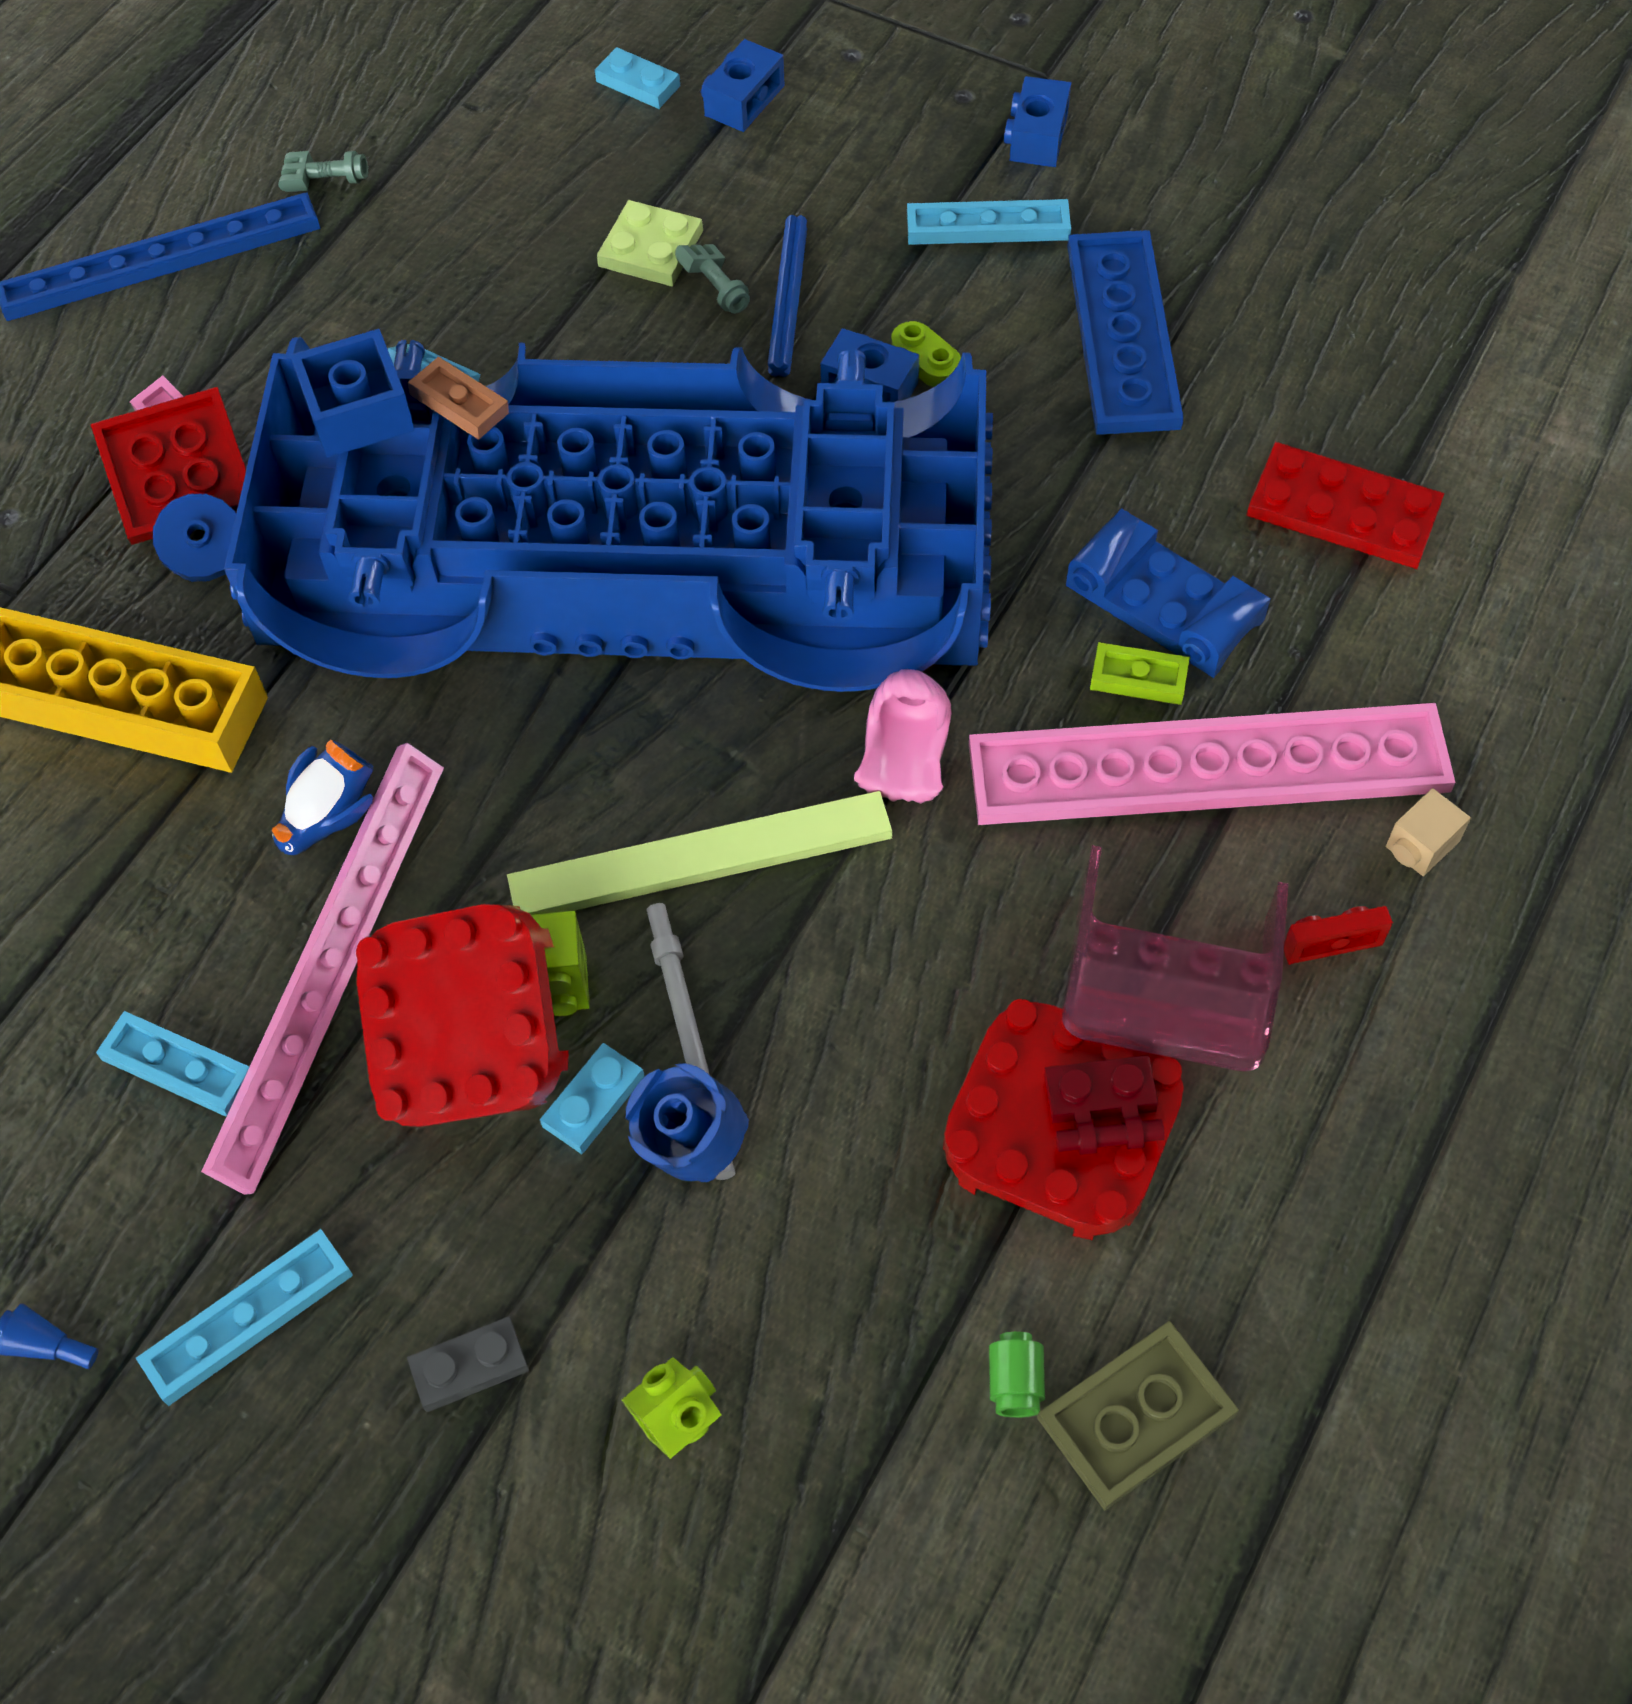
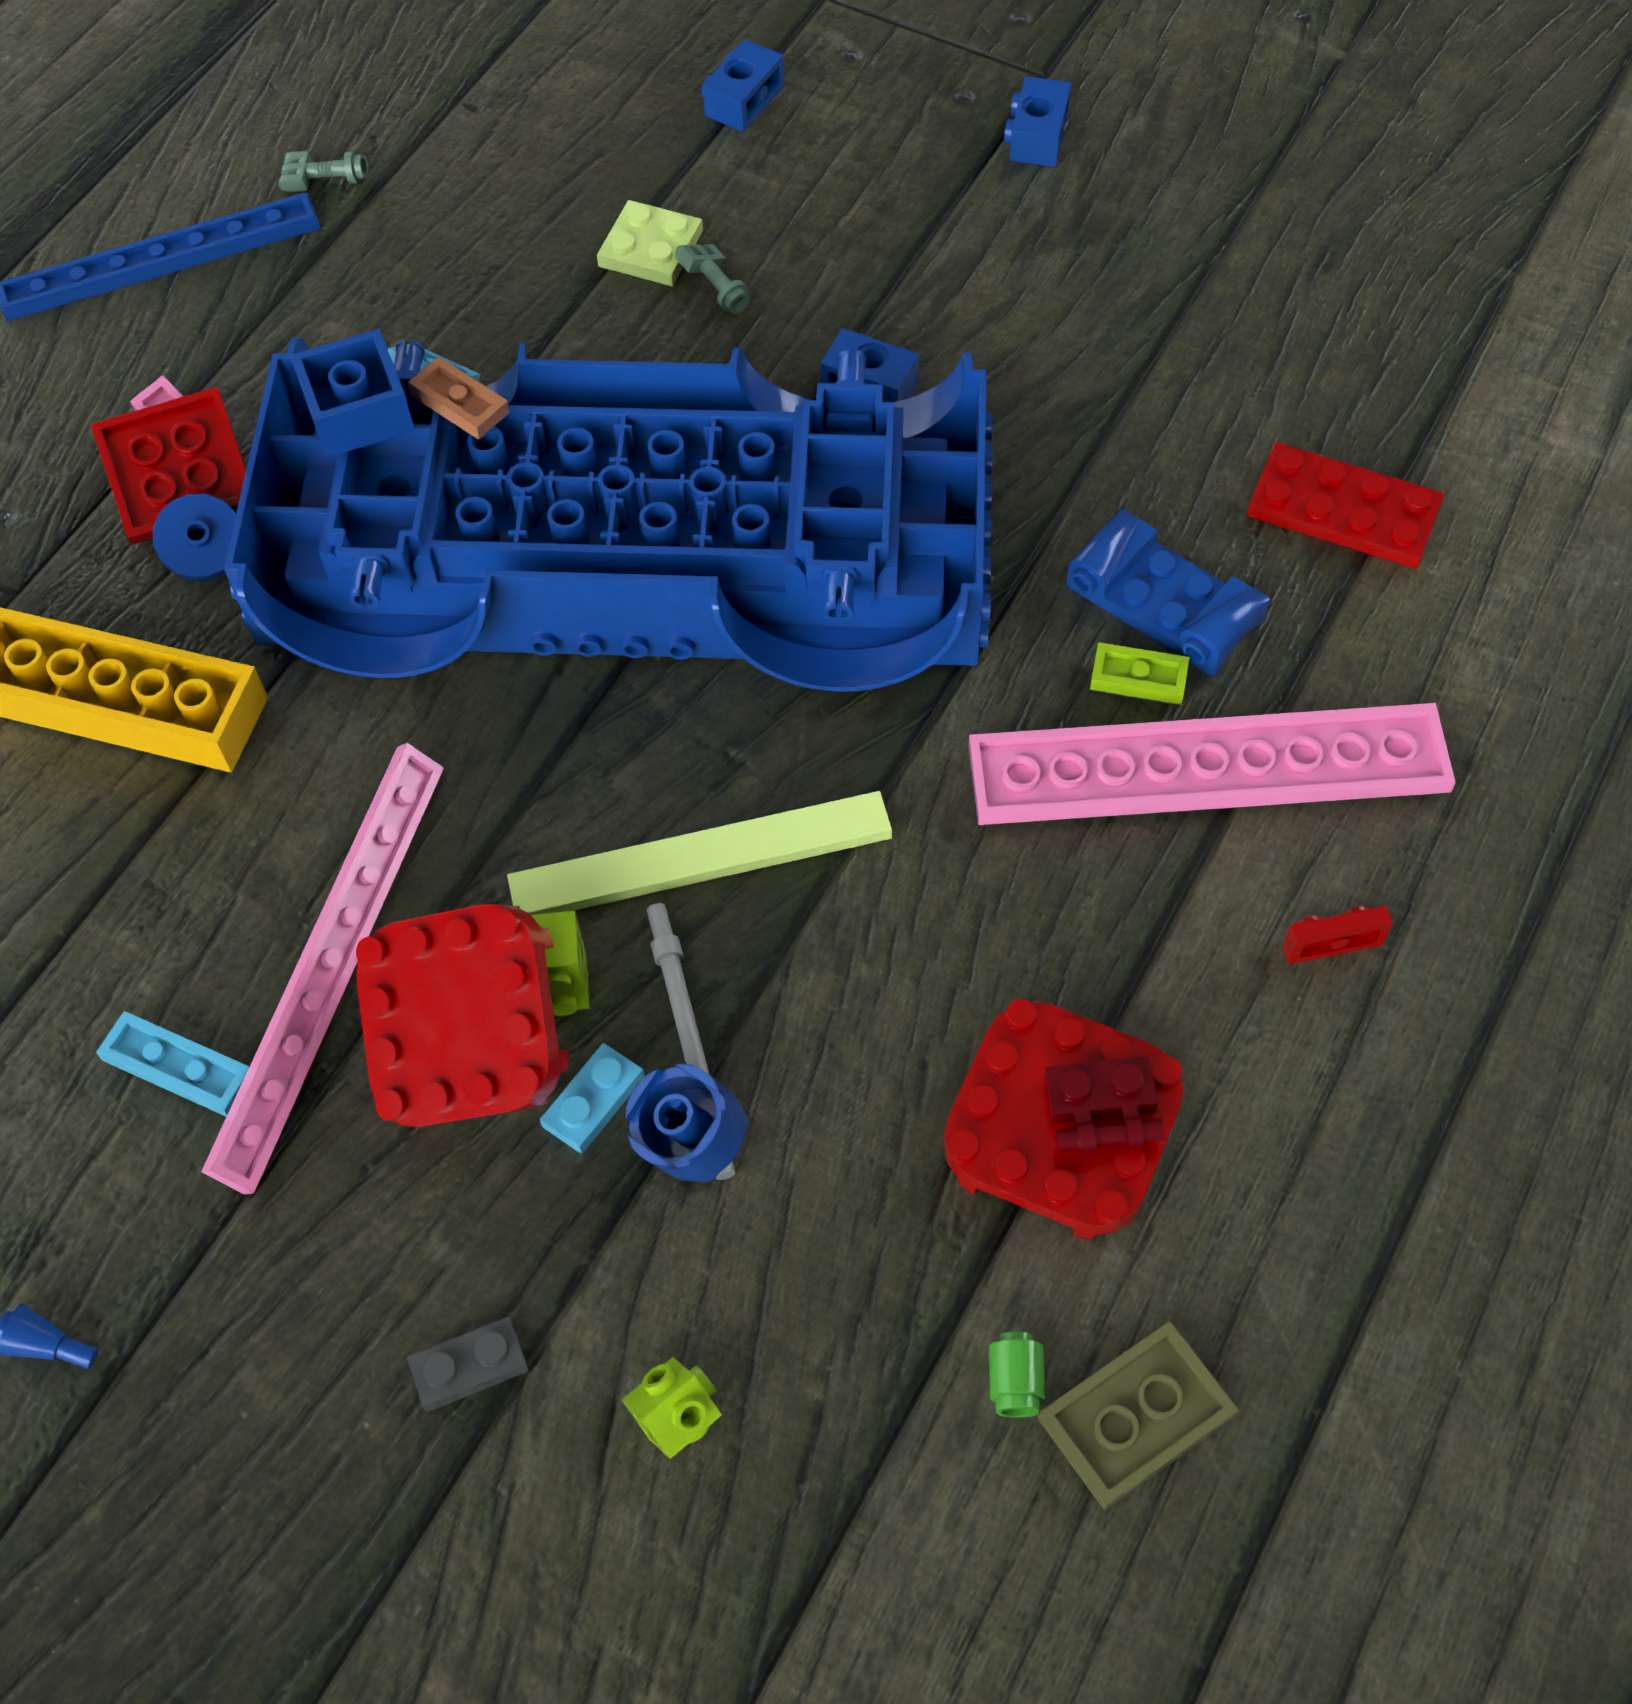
medium azure plate [136,1229,353,1406] -> none
animal [272,740,374,855] -> none
medium azure plate [595,47,680,109] -> none
blue axle [768,215,807,377] -> none
bright pink piece [854,669,952,804] -> none
lime plate [891,321,961,387] -> none
medium azure plate [907,199,1071,245] -> none
clear pink windscreen [1062,845,1288,1071] -> none
blue plate [1067,230,1184,435] -> none
tan brick [1386,788,1471,877] -> none

